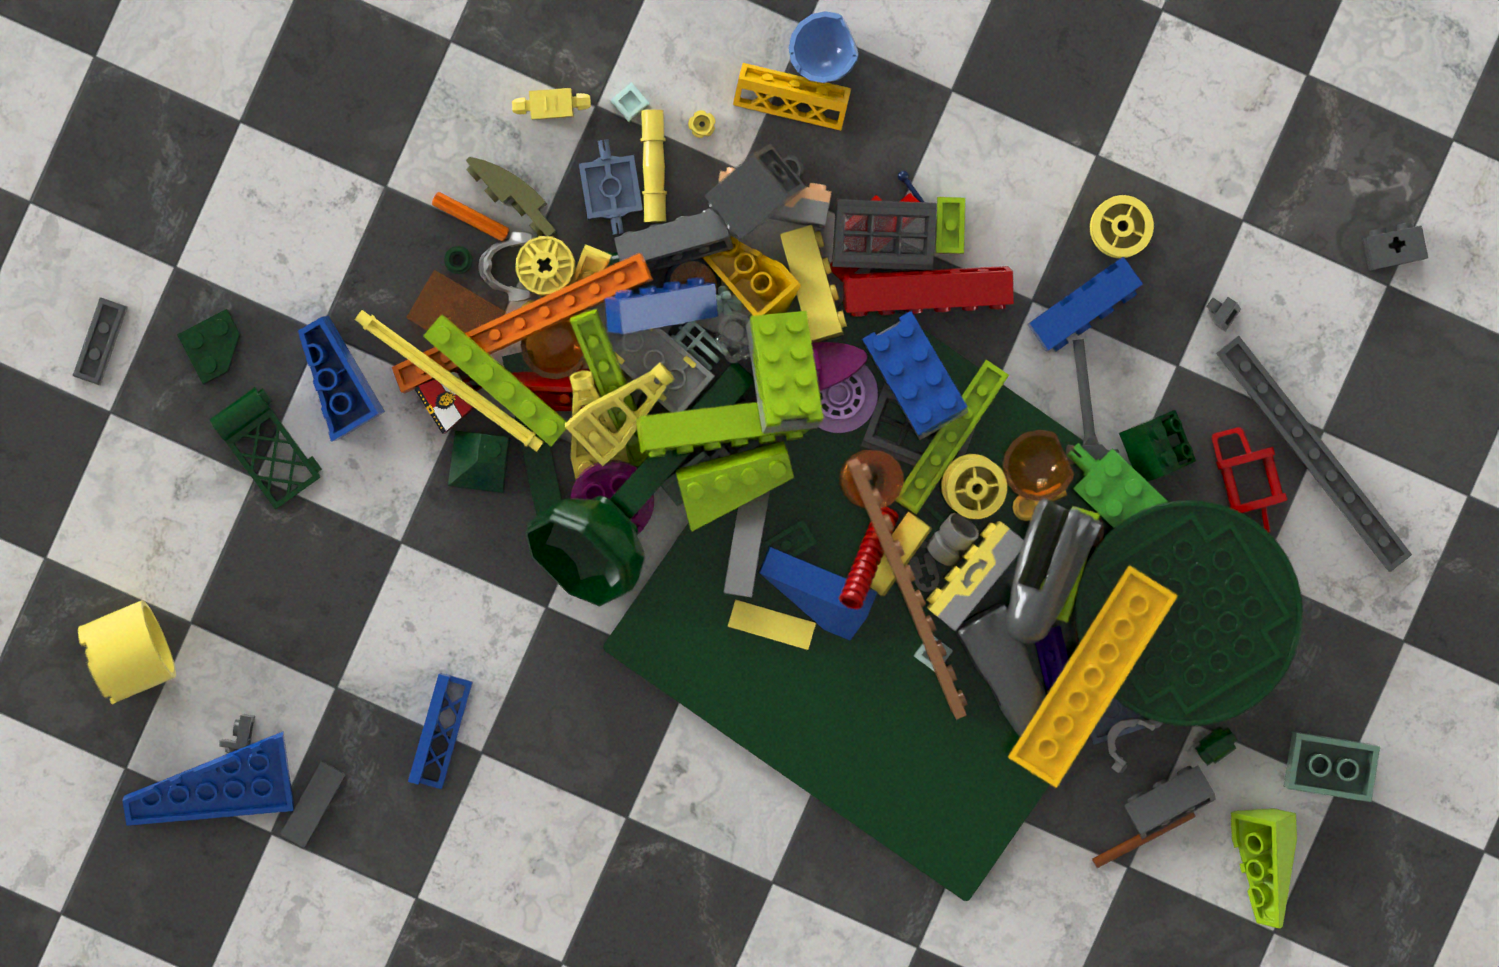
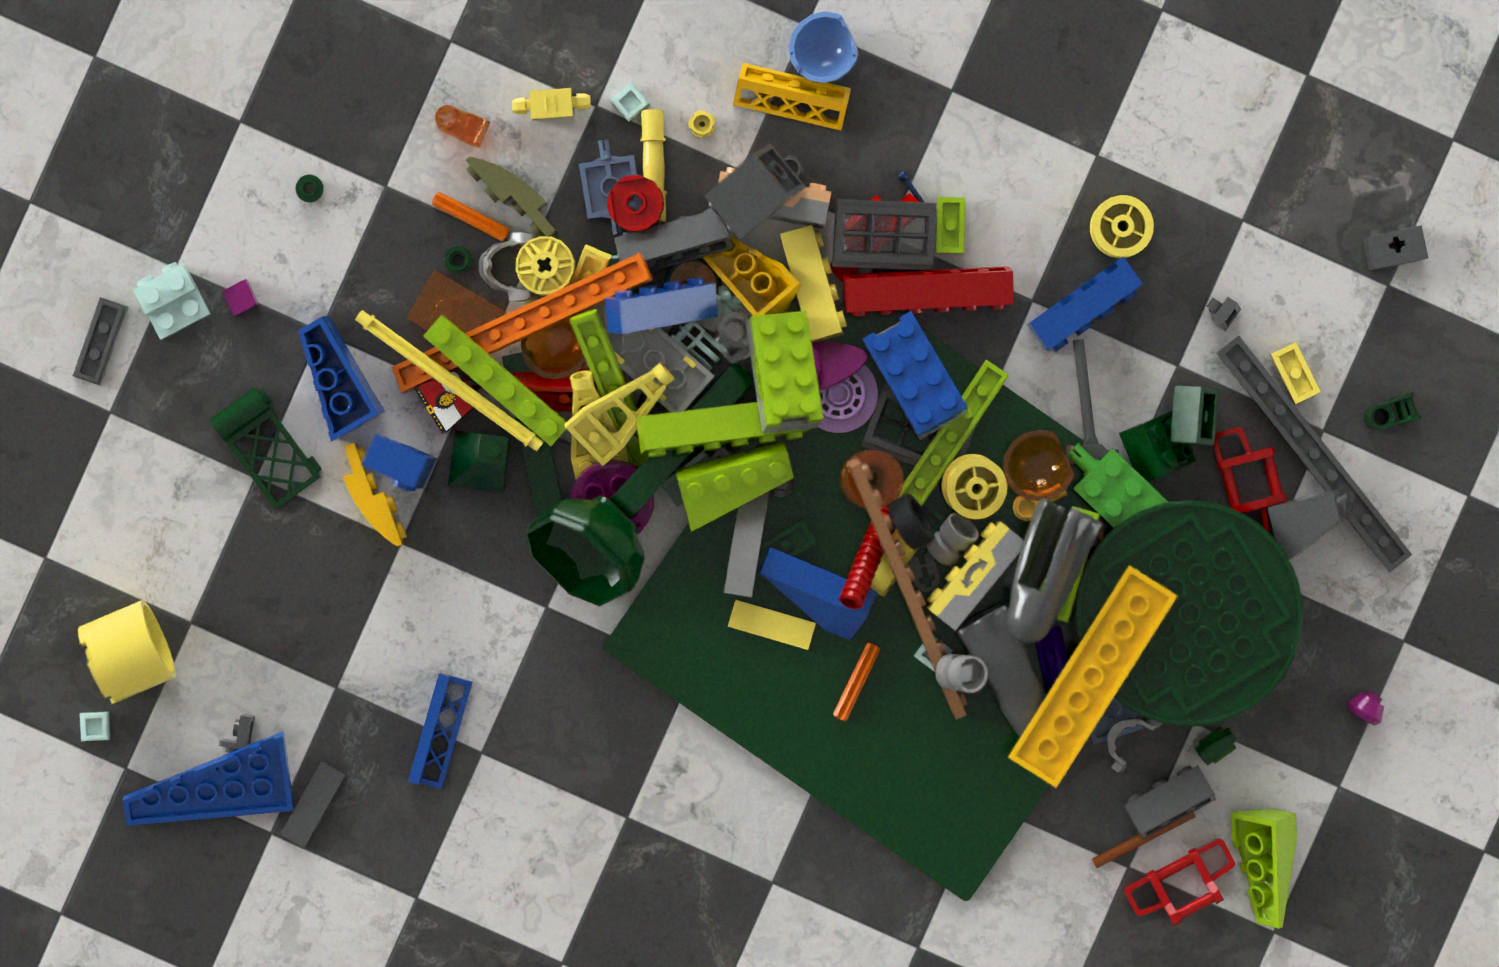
dark green plate [177,309,241,384] -> none
sand green brick [1283,731,1380,802] -> none
none -> light aqua tile [80,711,111,741]
none -> light aqua plate [133,262,211,340]
none -> magenta slope [222,279,259,317]
none -> dark green plate [295,174,324,203]
none -> yellow slope [343,443,407,546]
none -> blue wedge [361,434,437,491]
none -> clear orange piece [435,105,490,148]
none -> red plate [607,175,664,232]
none -> dark grey plate [771,479,795,497]
none -> orange axle [833,642,880,721]
none -> black tyre [888,493,934,550]
none -> light grey wheel [935,654,987,692]
none -> red bar [1124,838,1235,926]
none -> dark green slope [1170,386,1219,446]
none -> dark grey slope [1268,488,1352,560]
none -> light yellow plate [1270,342,1321,404]
none -> magenta cone [1347,690,1384,726]
none -> dark green piece [1364,392,1421,430]

